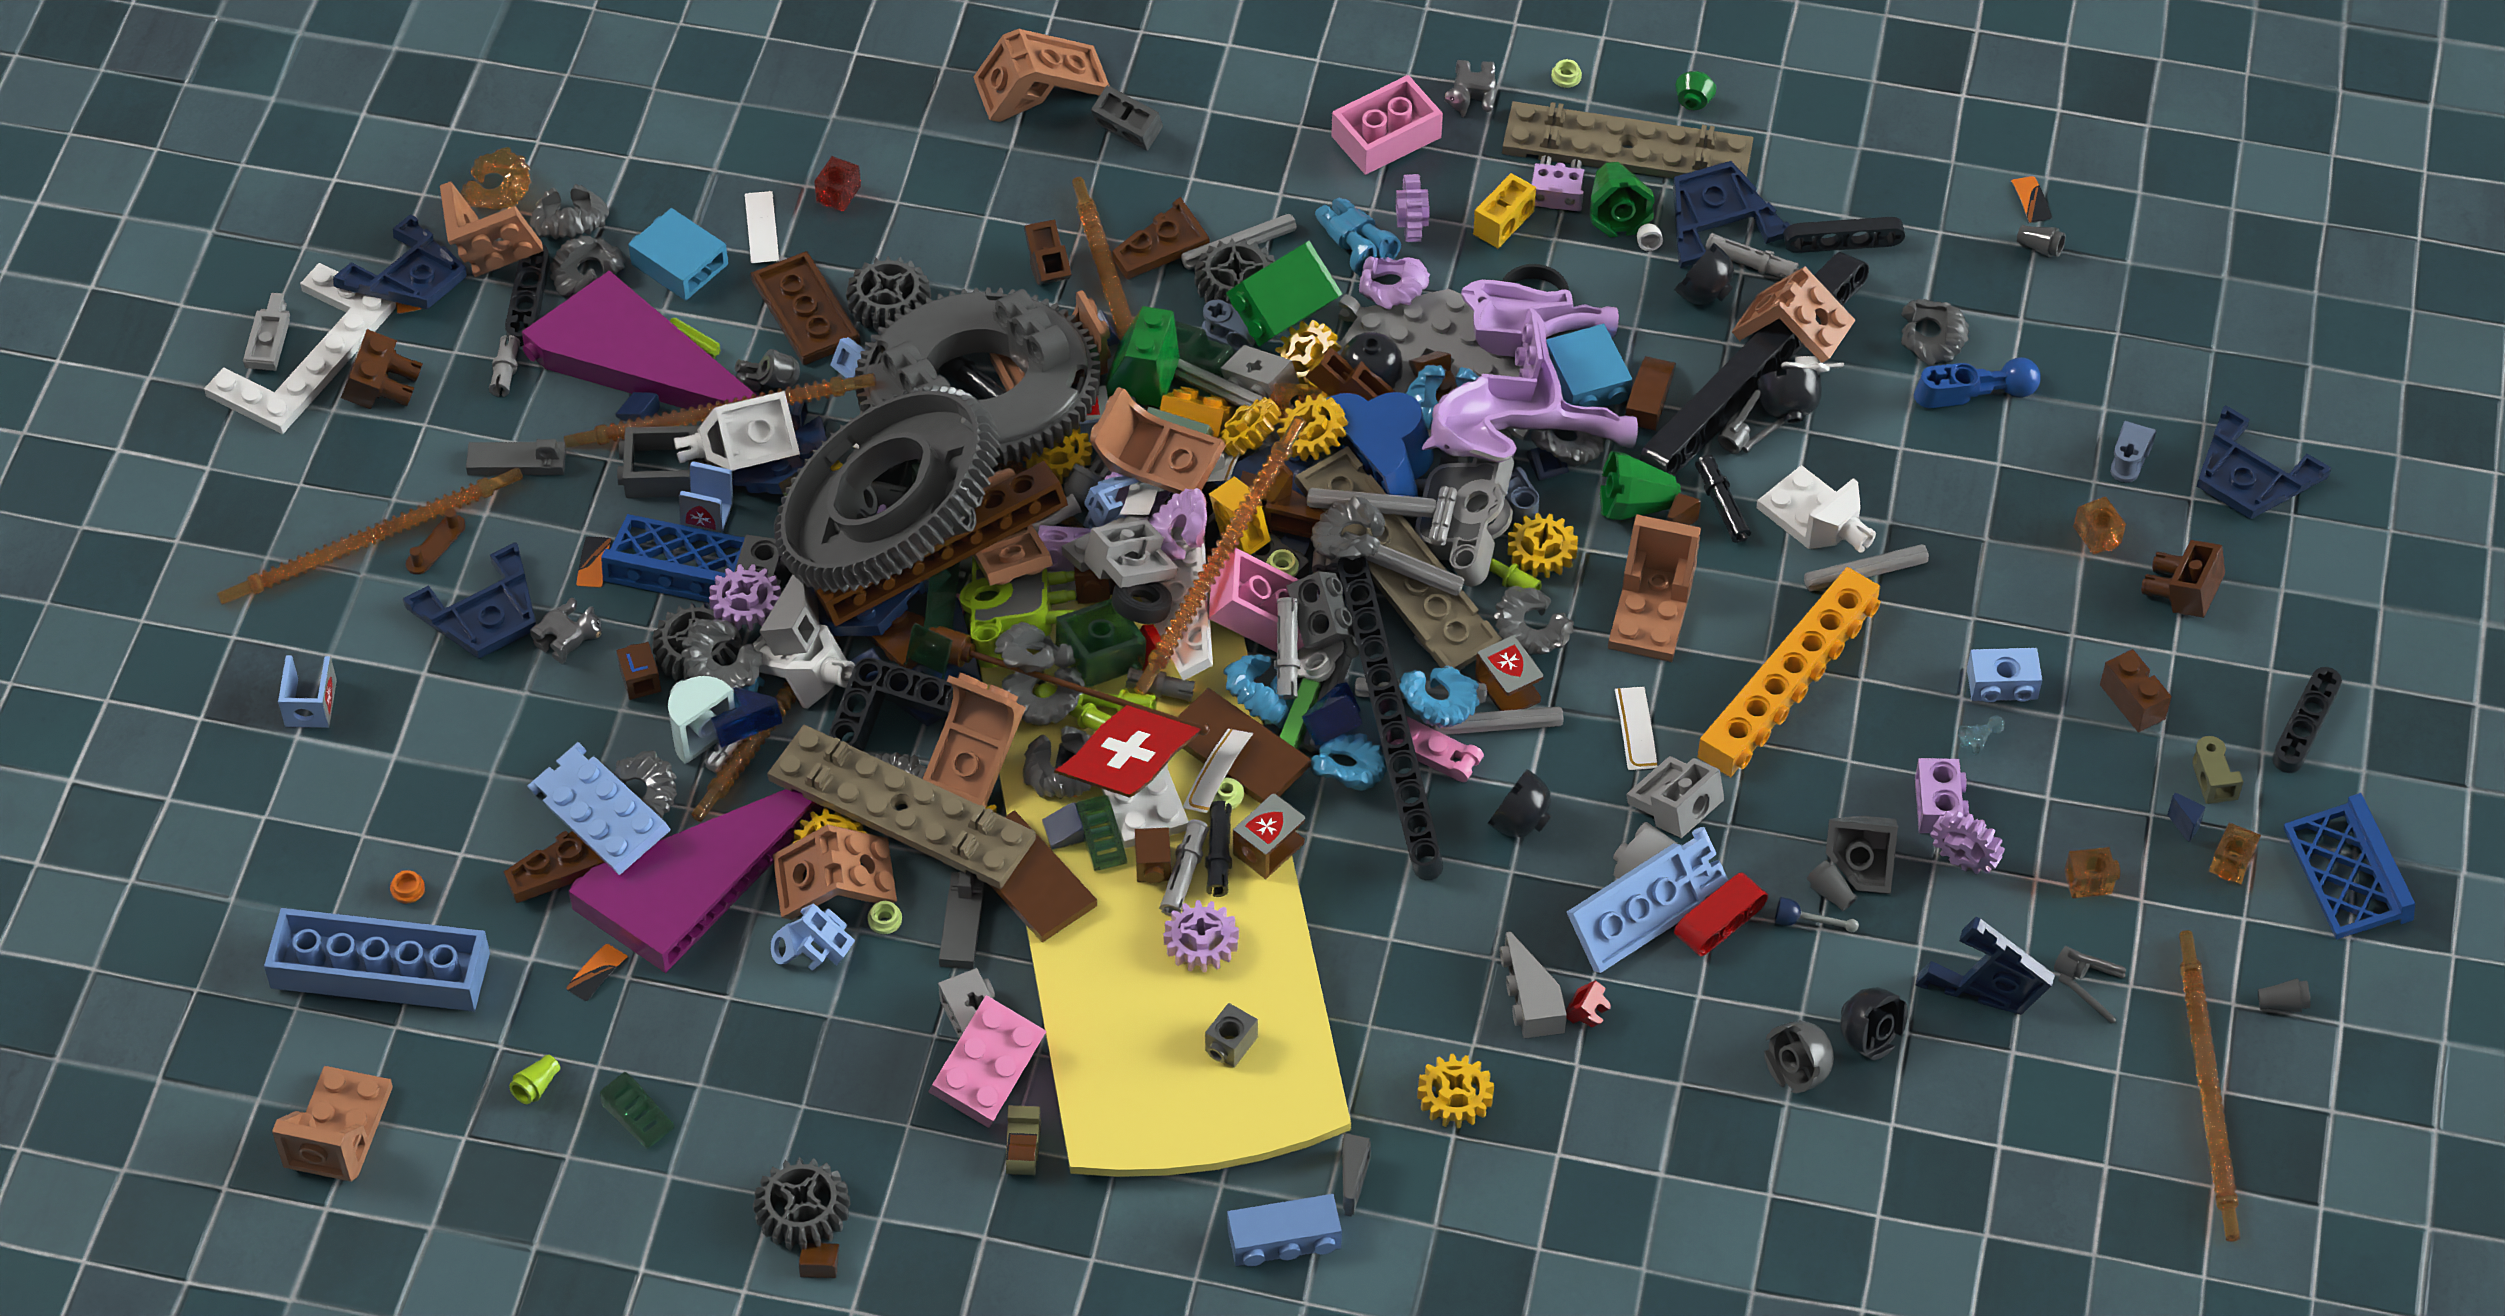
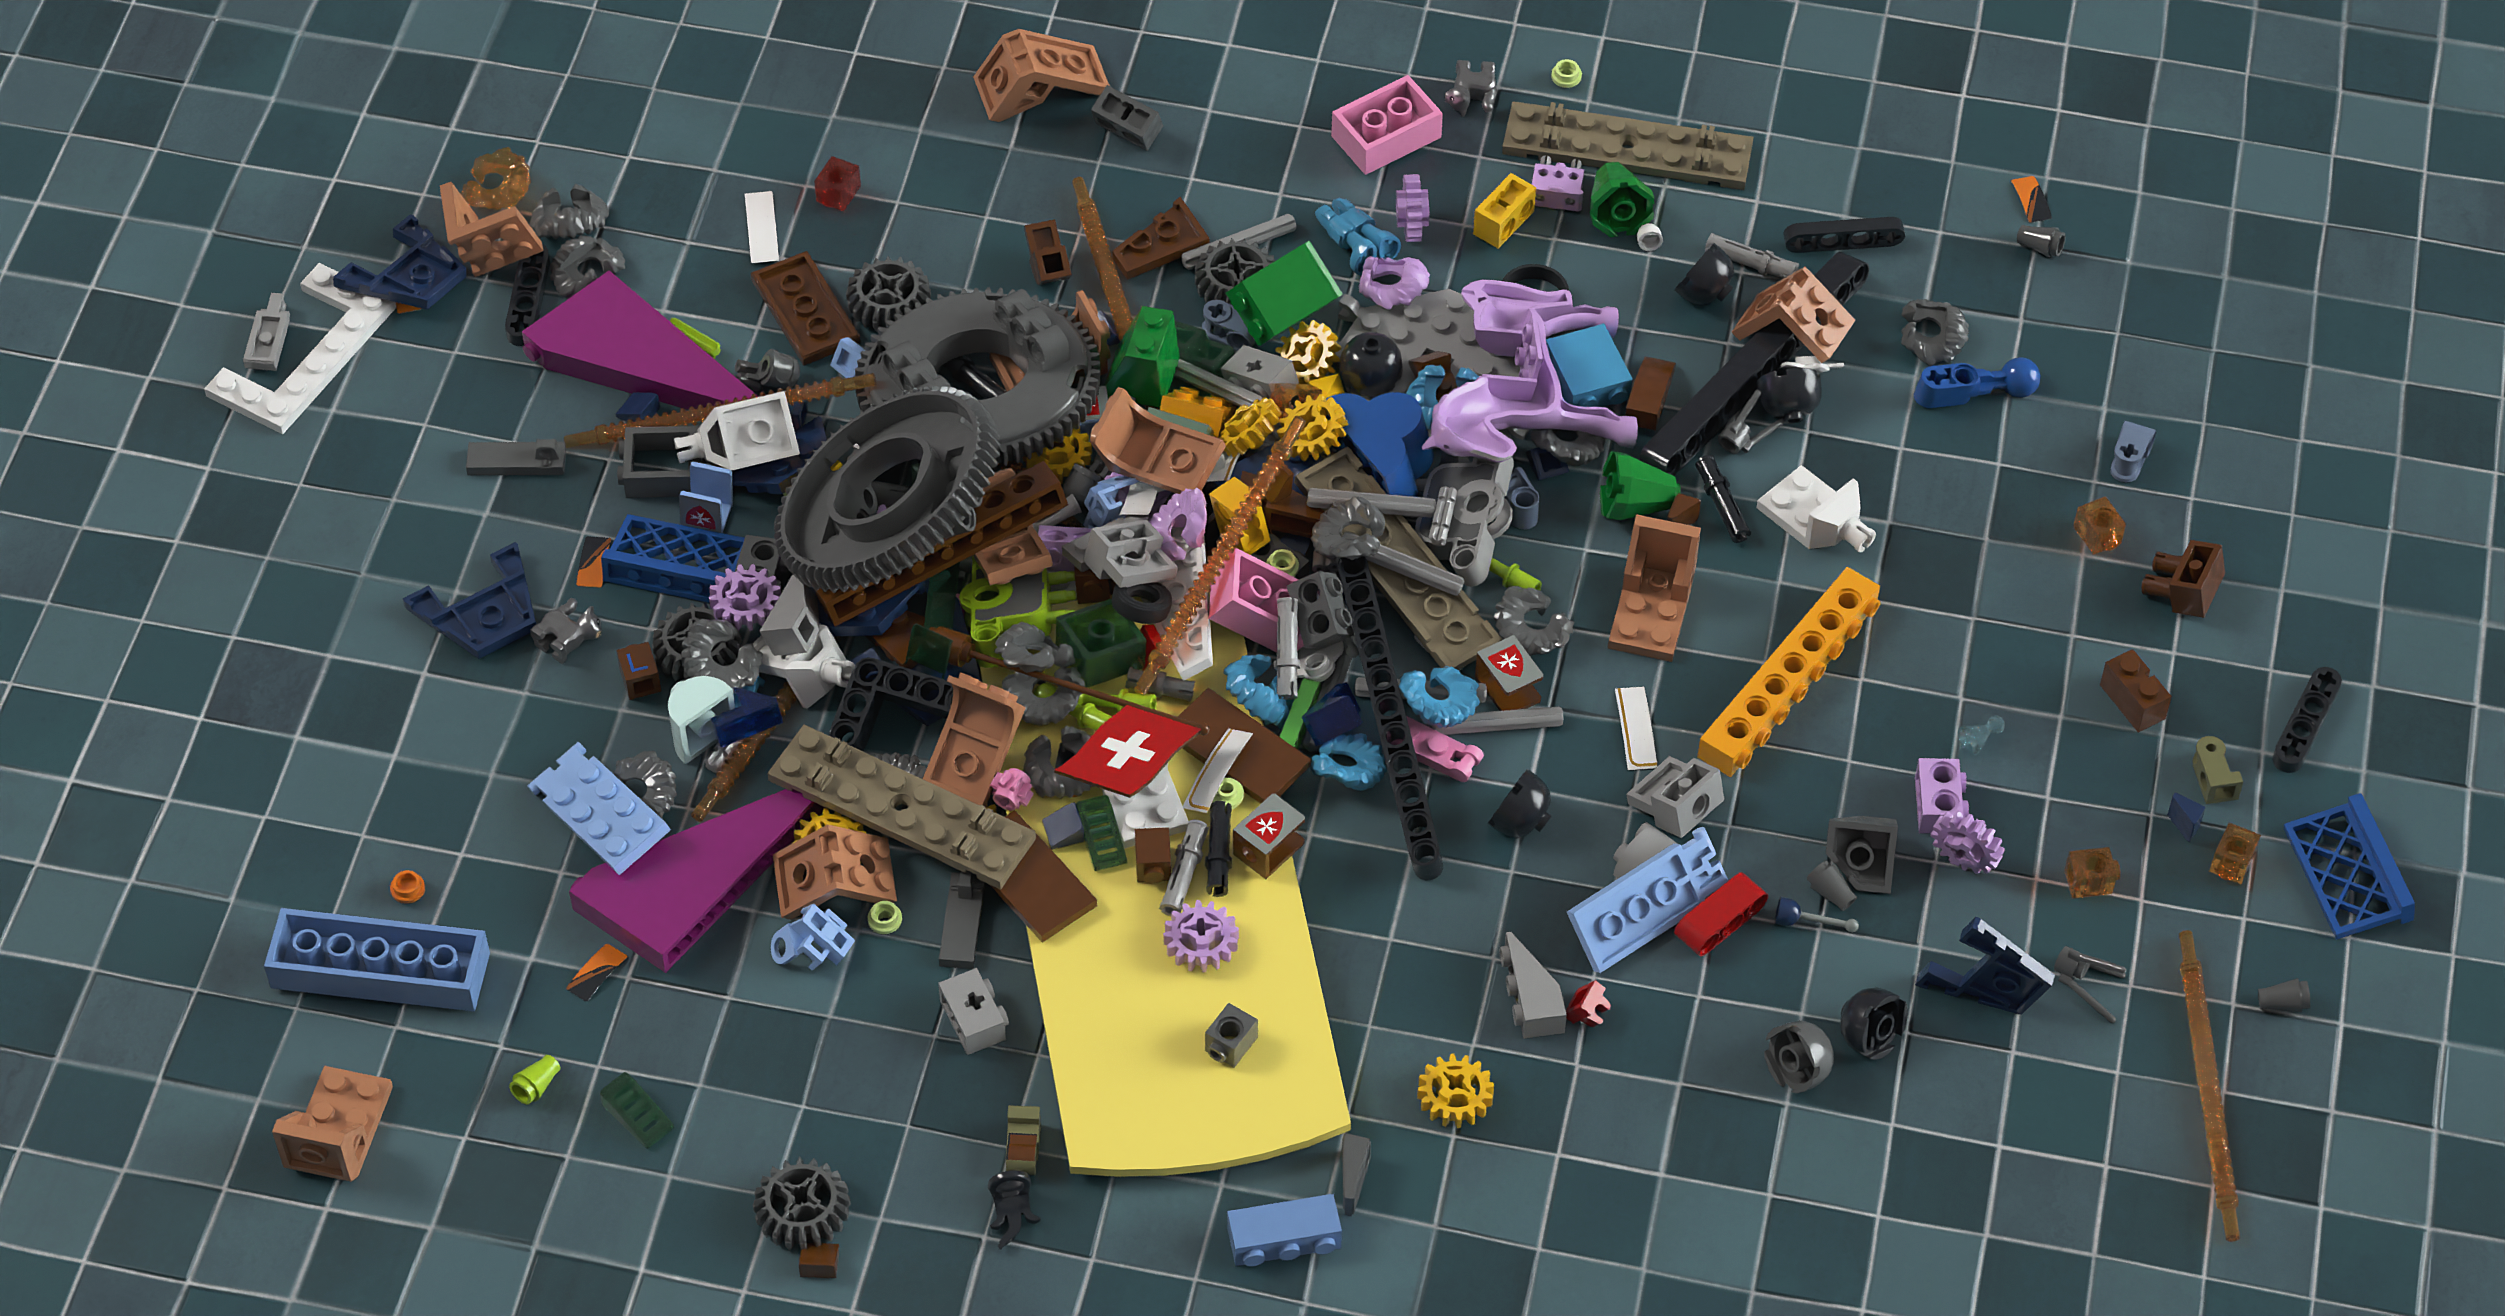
clear orange hose [217,467,523,605] -> none
light blue piece [278,655,337,728] -> none
reddish brown brick [341,329,423,409] -> none
reddish brown piece [406,508,466,574] -> none
light grey pin [489,335,520,397] -> none
reddish brown wing [504,831,605,903] -> none
dark azure brick [628,208,728,301] -> none
bright pink brick [928,995,1046,1128] -> none
reddish brown slope [1305,347,1396,401] -> none
yellow gear [1507,513,1578,578] -> none
dark blue wing [1673,161,1790,268] -> none
green cone [1675,71,1716,110] -> none
light grey axle [1804,544,1929,591] -> none
light blue brick [1967,648,2042,702] -> none
dark blue wing [2196,405,2331,519] -> none
none -> black piece [988,1170,1041,1250]
none -> bright pink gear [990,768,1034,811]

